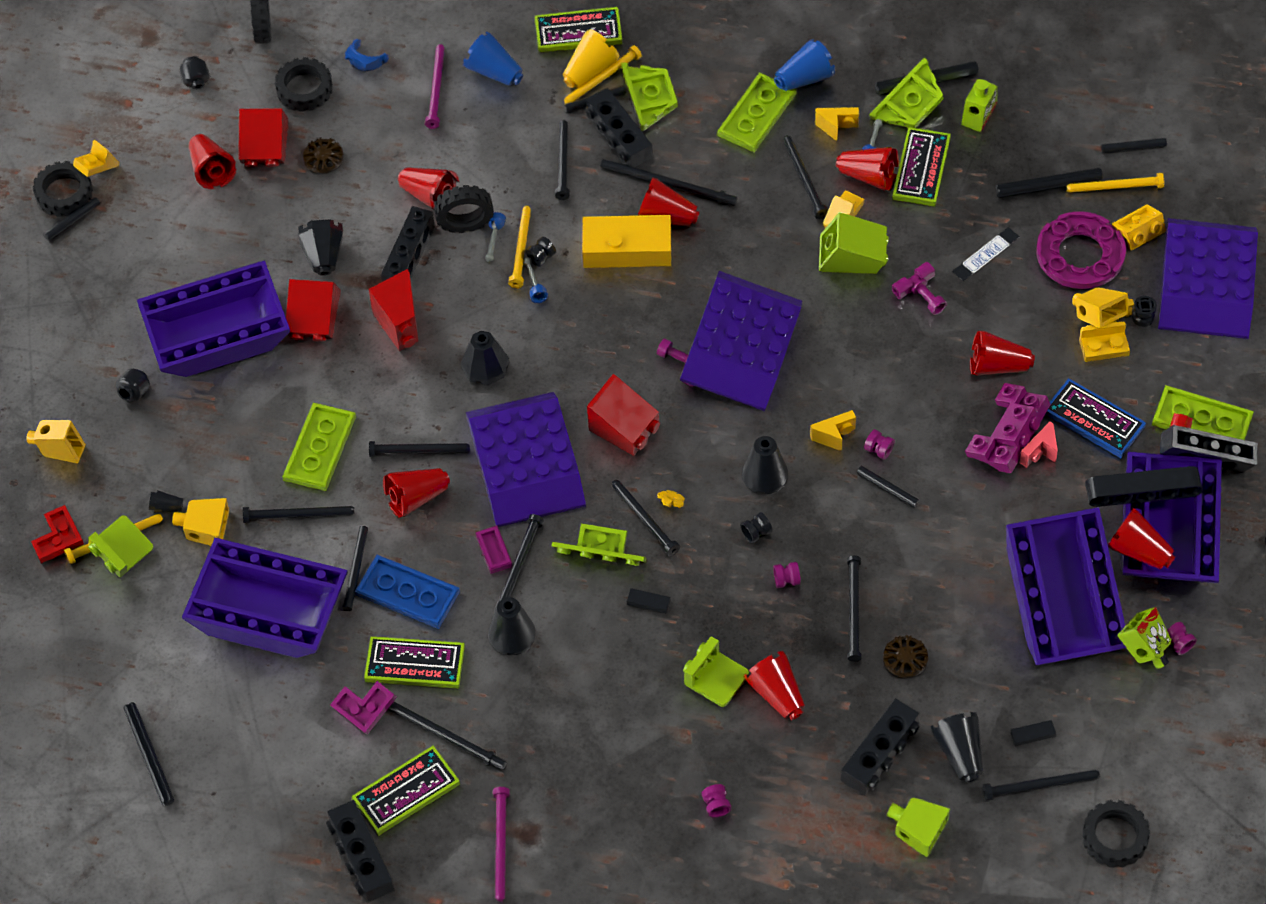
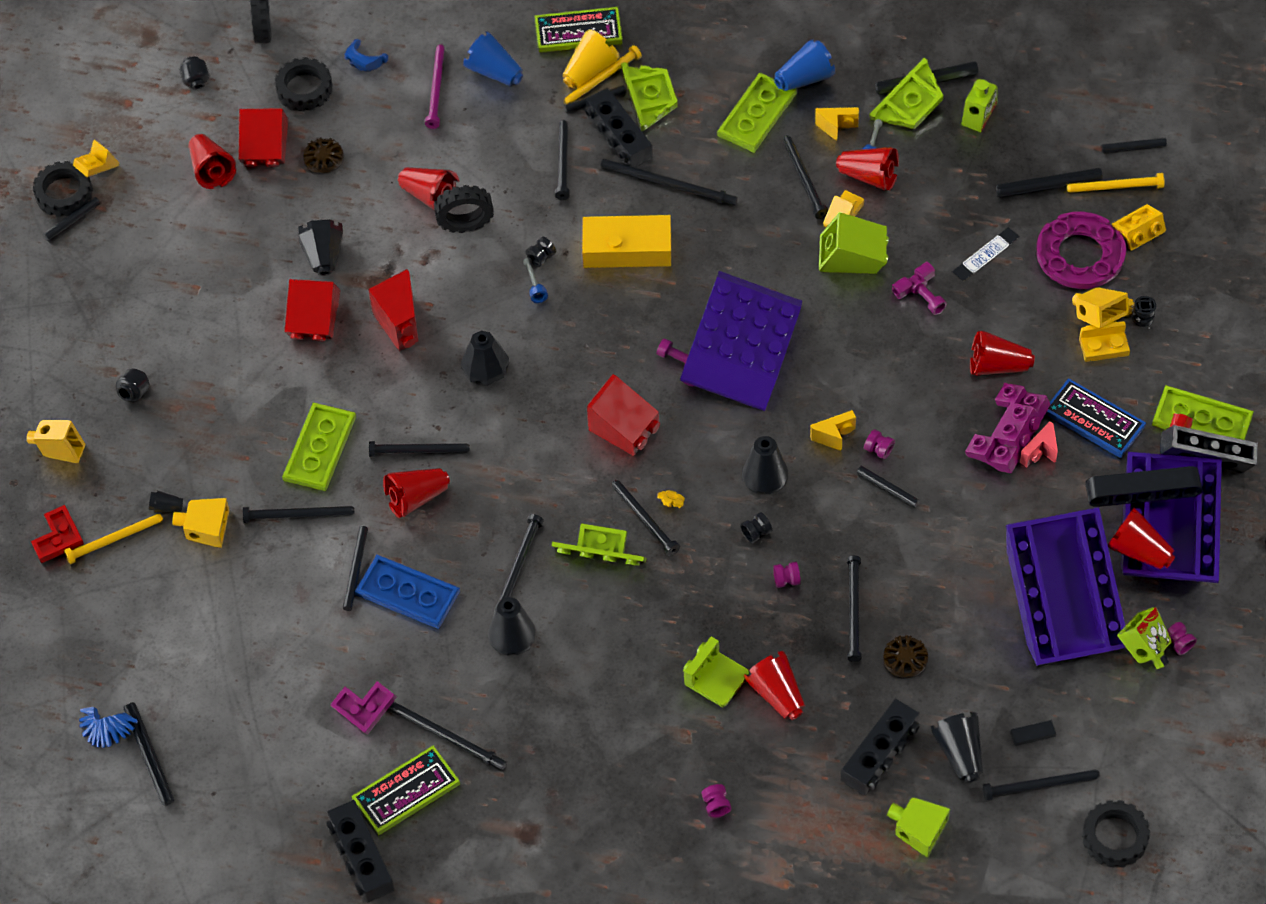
lime bracket [88,515,153,578] -> none
dark purple slope [136,260,290,377] -> none
dark purple slope [182,538,348,658] -> none
tile [364,636,465,689] -> none
black brick [381,206,435,282] -> none
dark purple slope [465,392,586,527] -> none
magenta tile [475,525,512,574] -> none
hinge [485,212,506,262] -> none
magenta bar [493,787,510,901] -> none
yellow bar [508,206,531,288] -> none
black piece [627,588,671,614] -> none
red cone [638,177,700,227] -> none
tile [892,127,951,207] -> none
dark purple slope [1158,218,1258,339] -> none
none -> blue hair [79,707,138,748]

